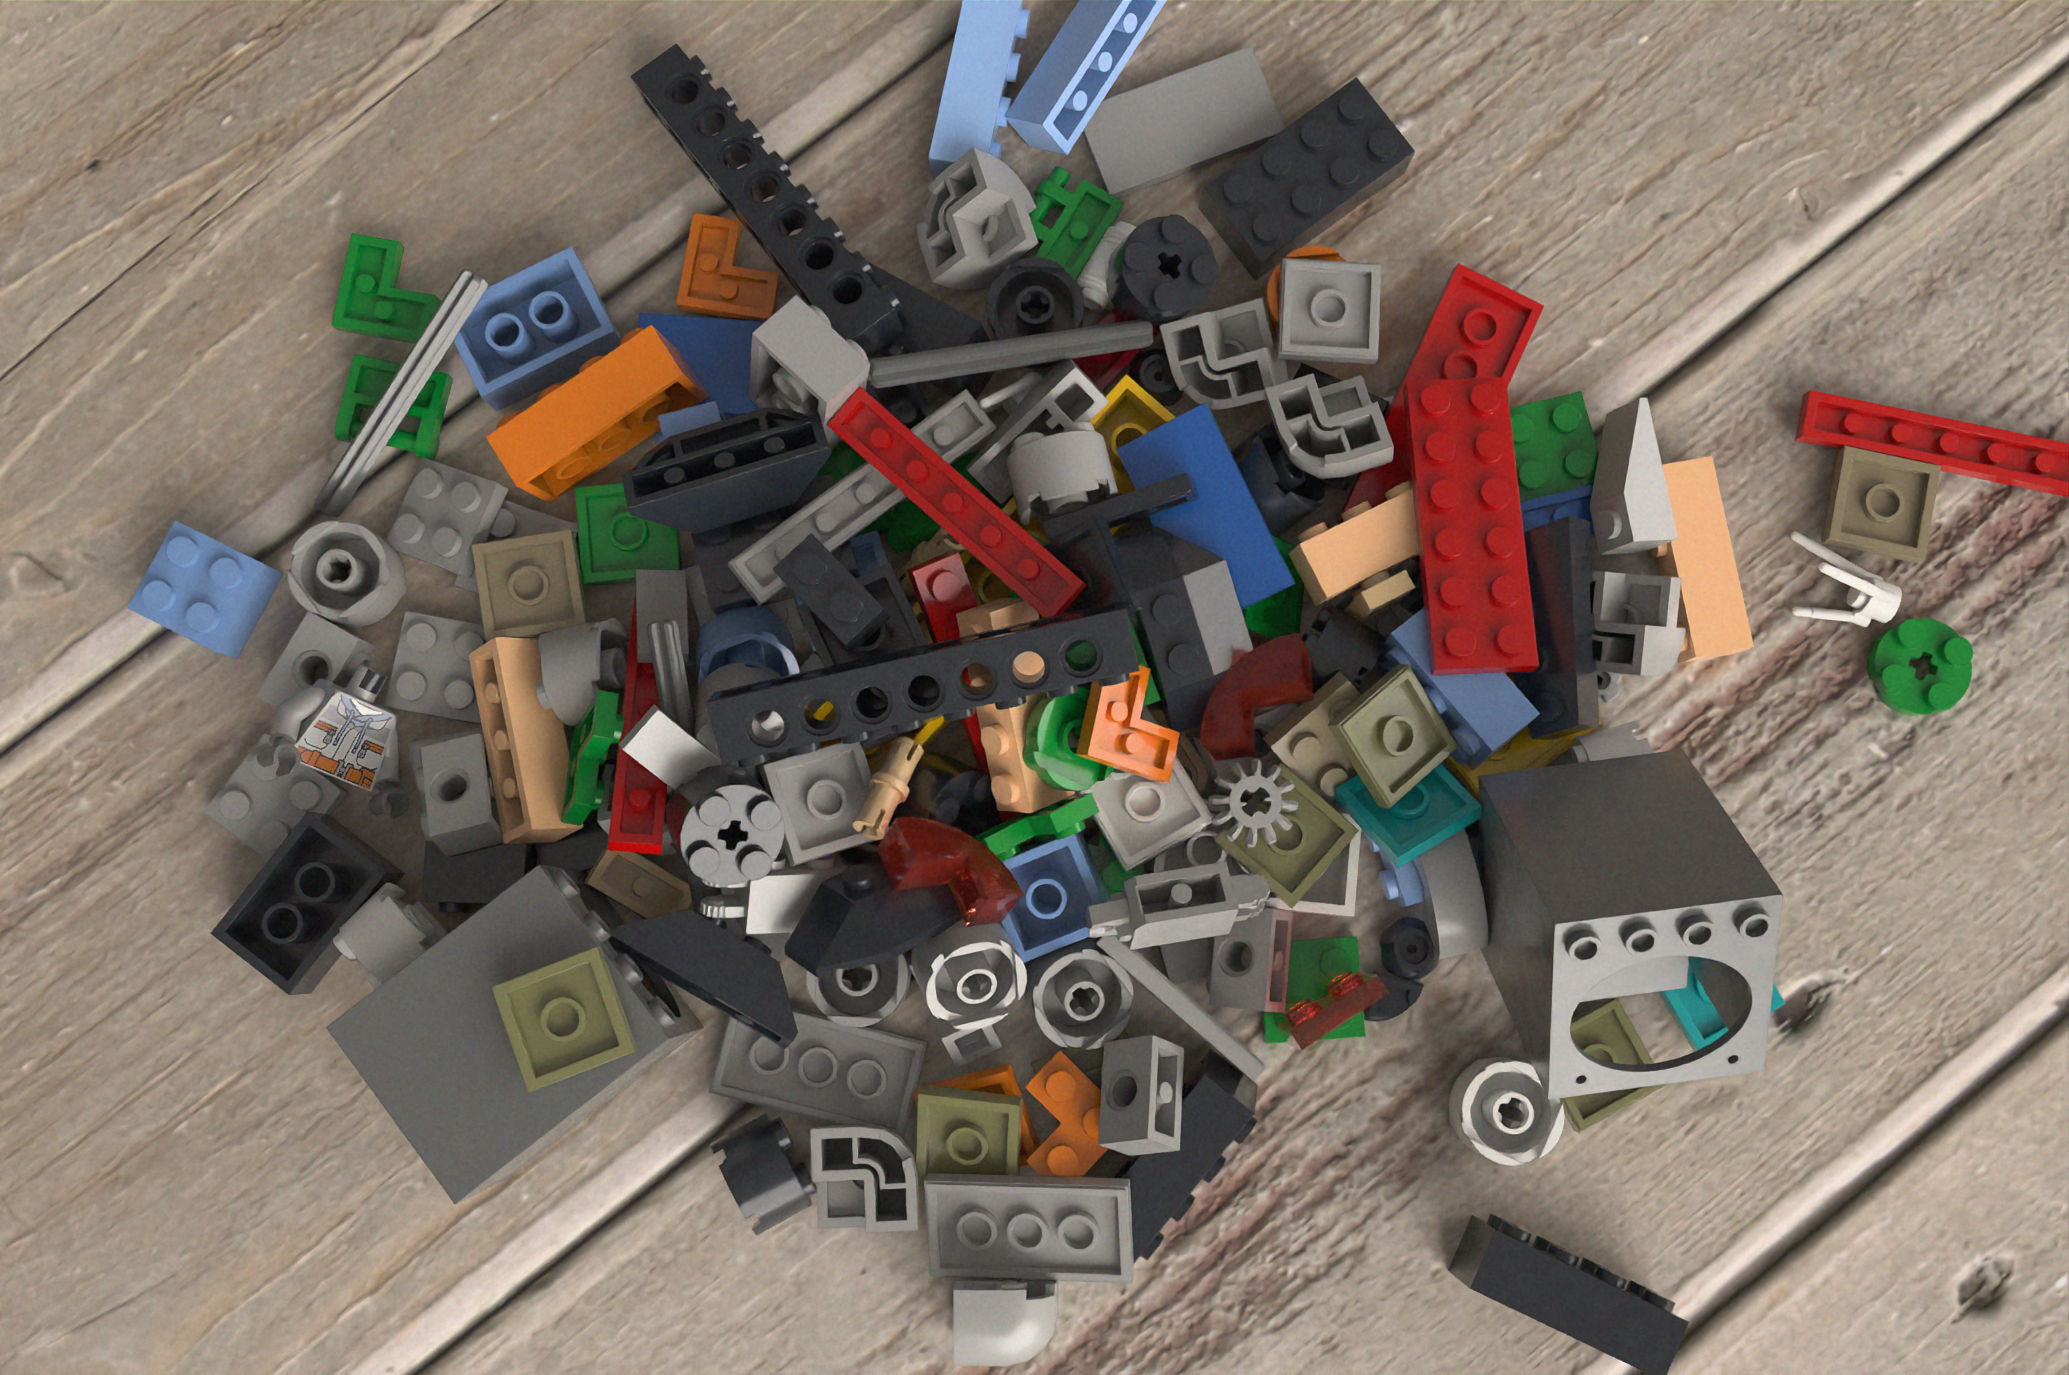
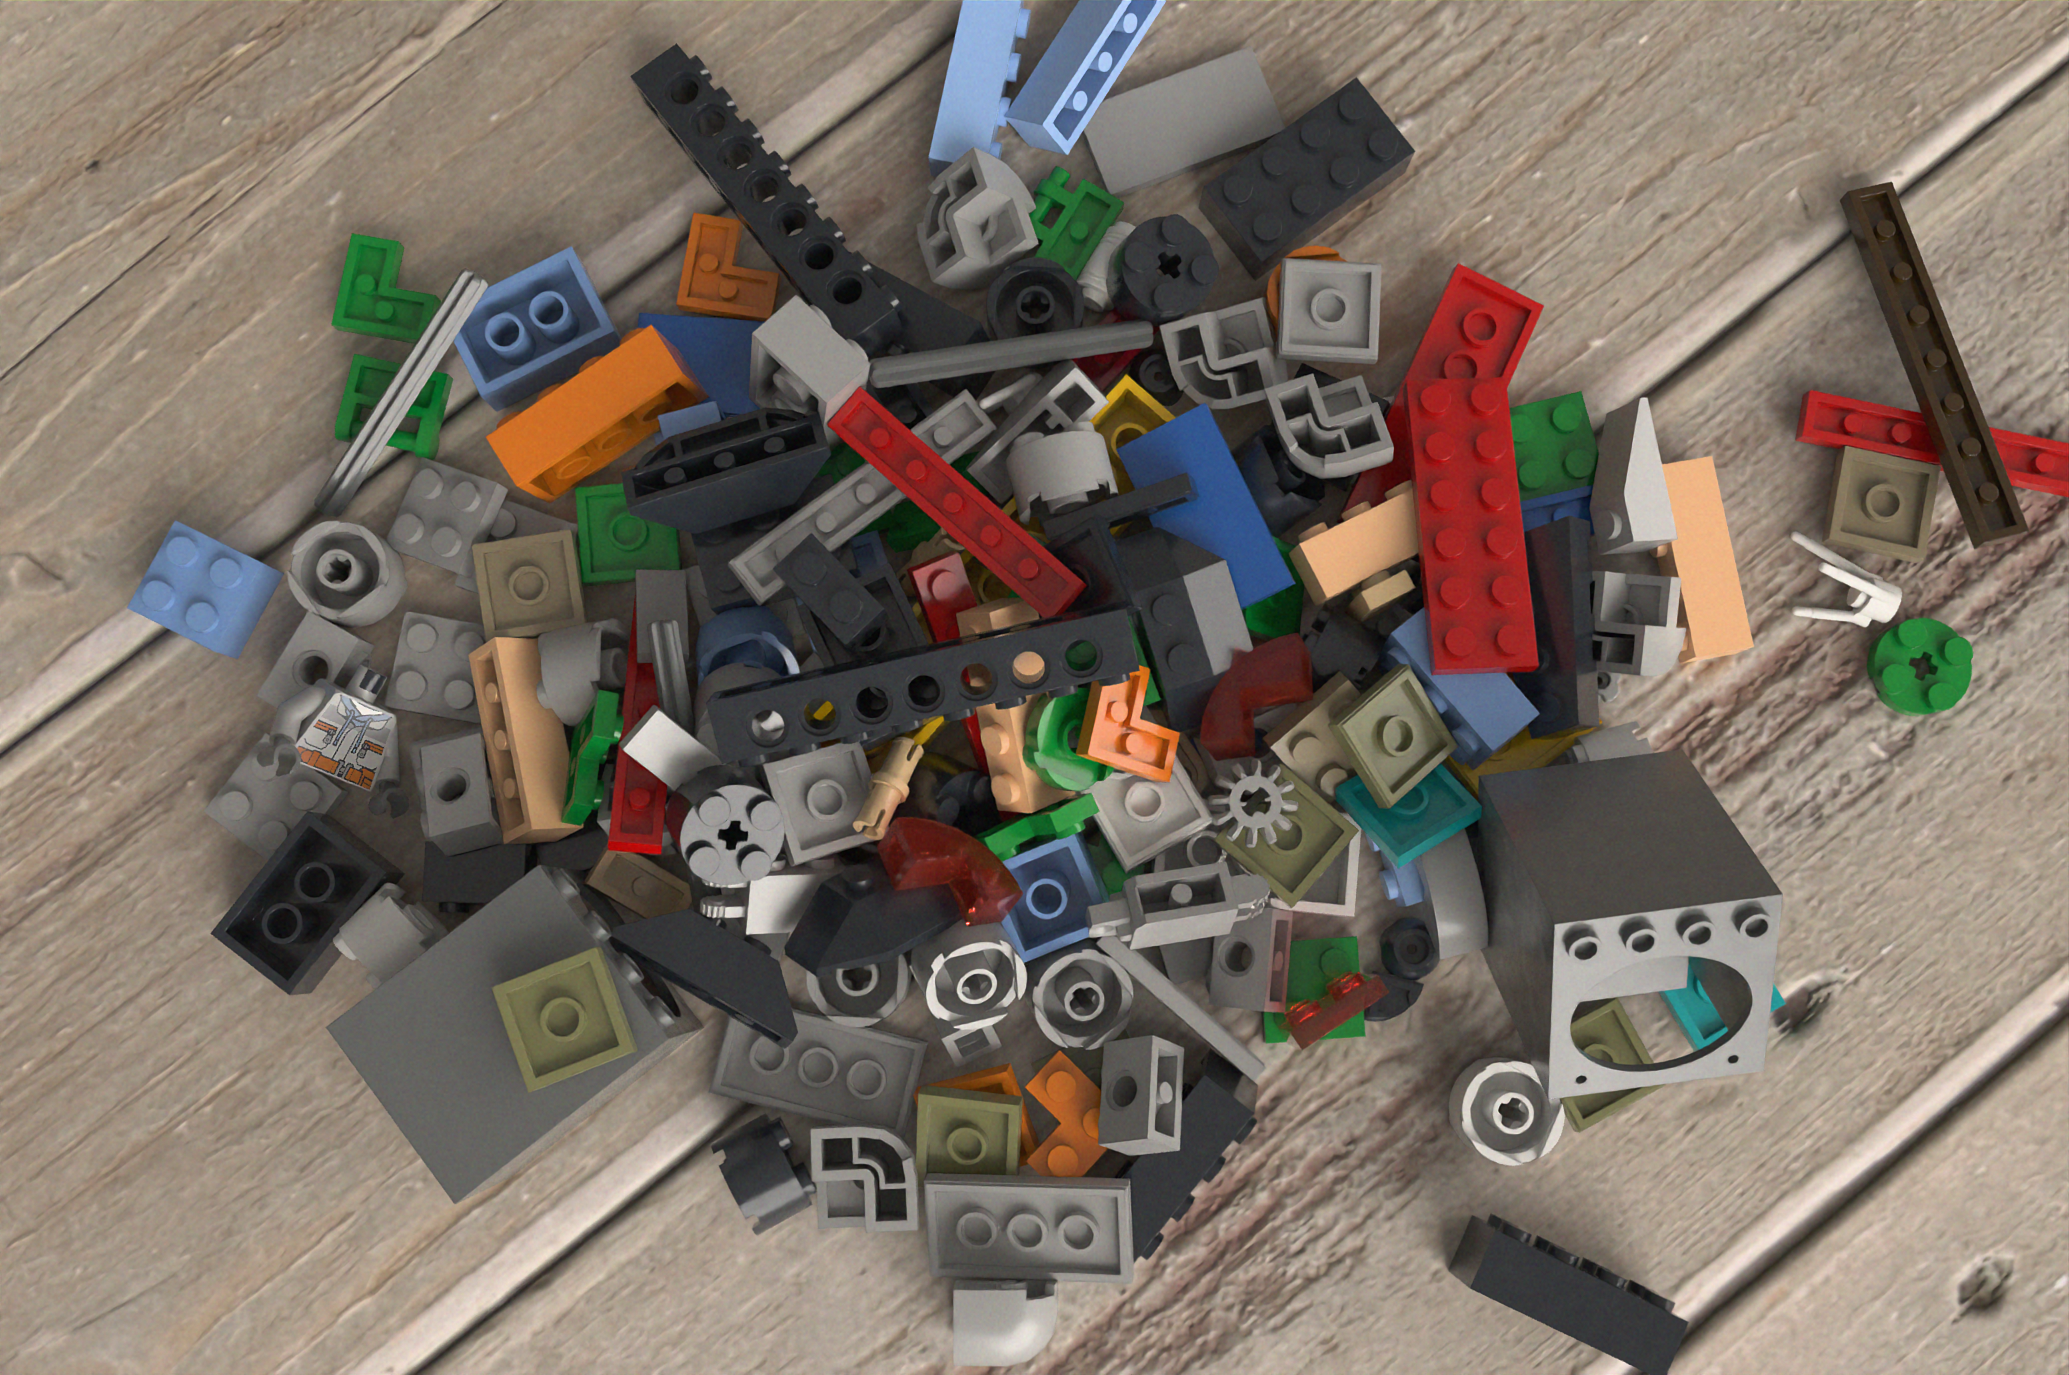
none -> dark brown plate [1840,182,2030,549]

